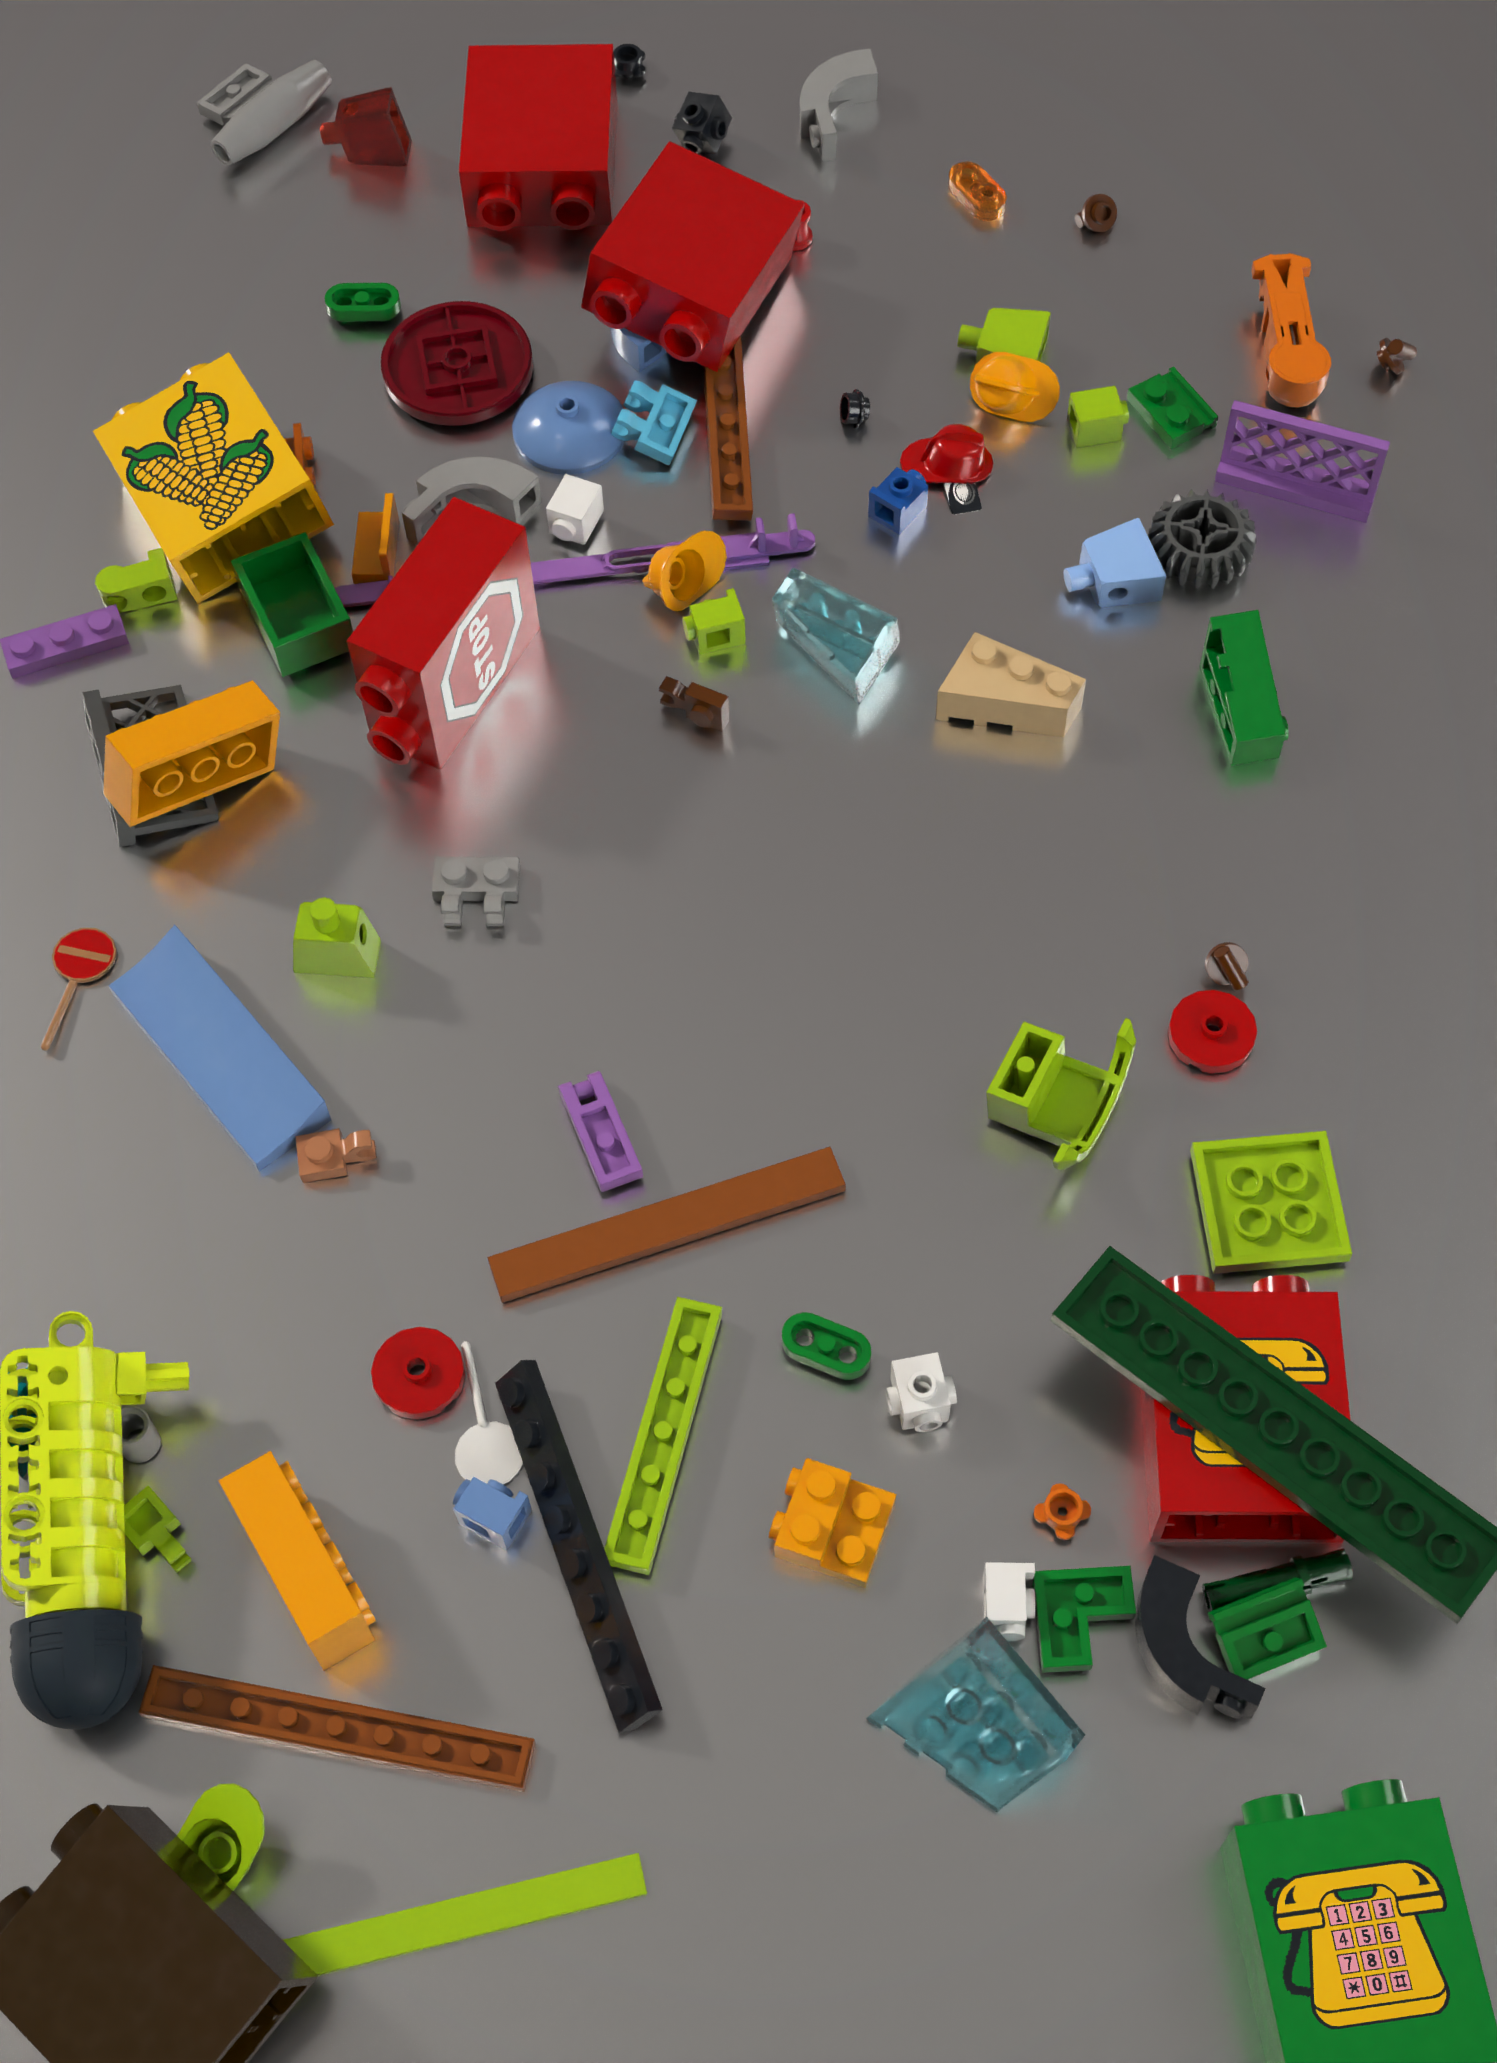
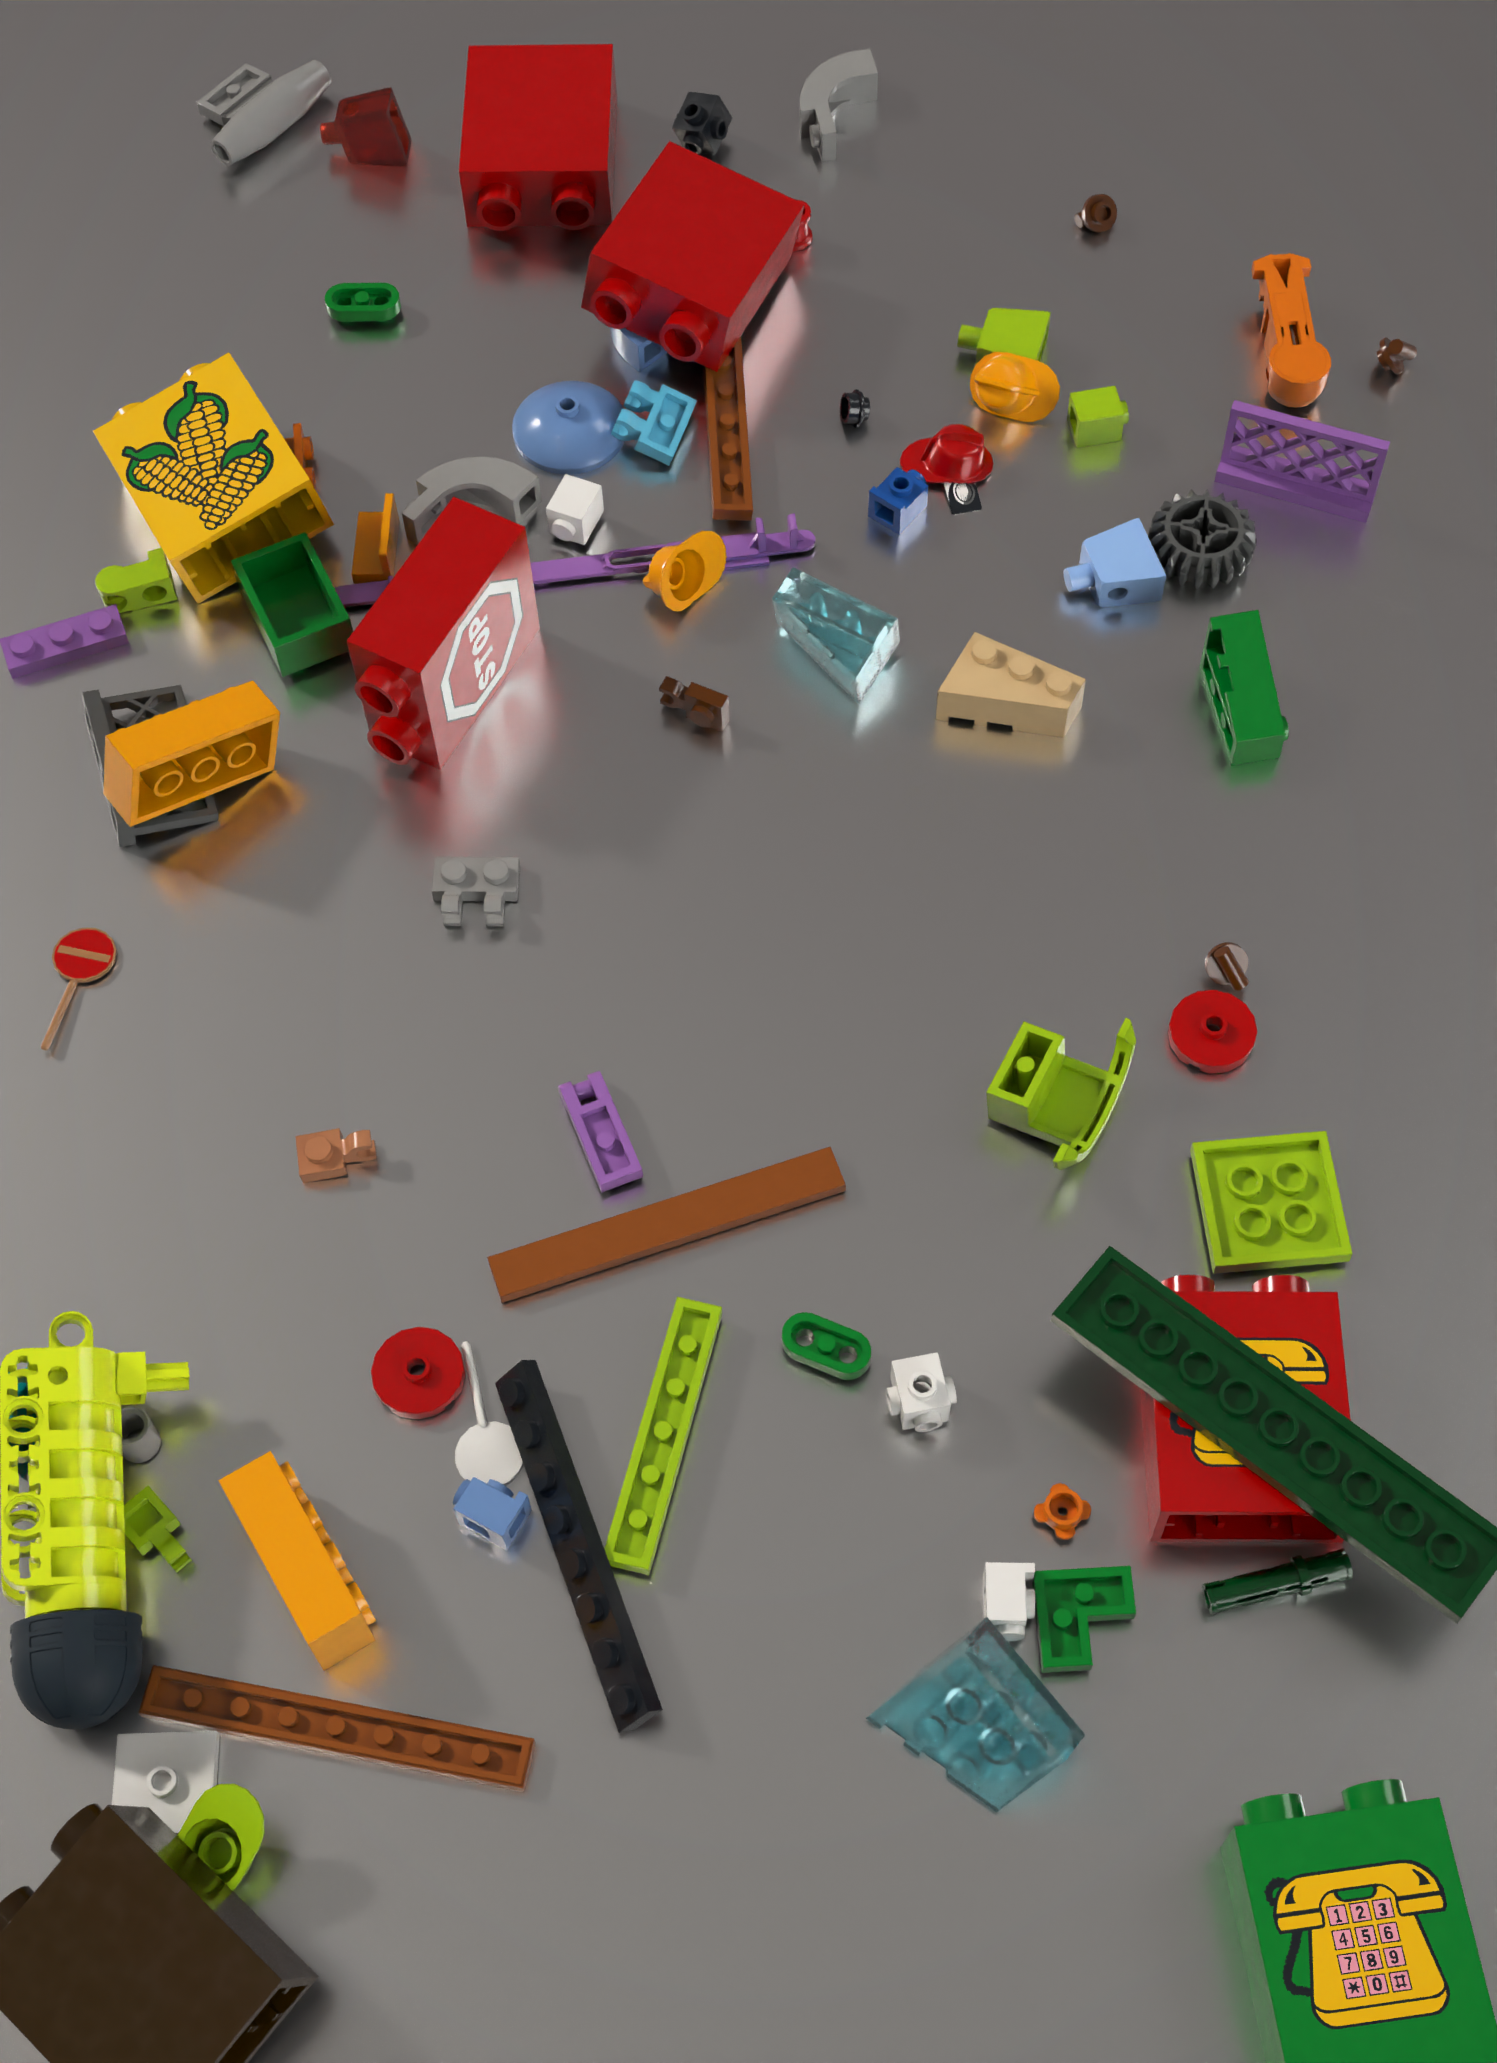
medium blue arch [109,924,331,1172] -> none
lime piece [283,1853,647,1975] -> none
lime torso [293,897,381,978] -> none
dark red plate [381,301,533,426] -> none
black plate [614,44,646,78] -> none
lime brick [682,588,746,655] -> none
light orange plate [768,1458,896,1588] -> none
clear orange plate [948,161,1007,221] -> none
green plate [1127,366,1218,449] -> none
black arch [1135,1555,1266,1719] -> none
green plate [1207,1577,1327,1680] -> none
none -> white plate [112,1731,220,1835]

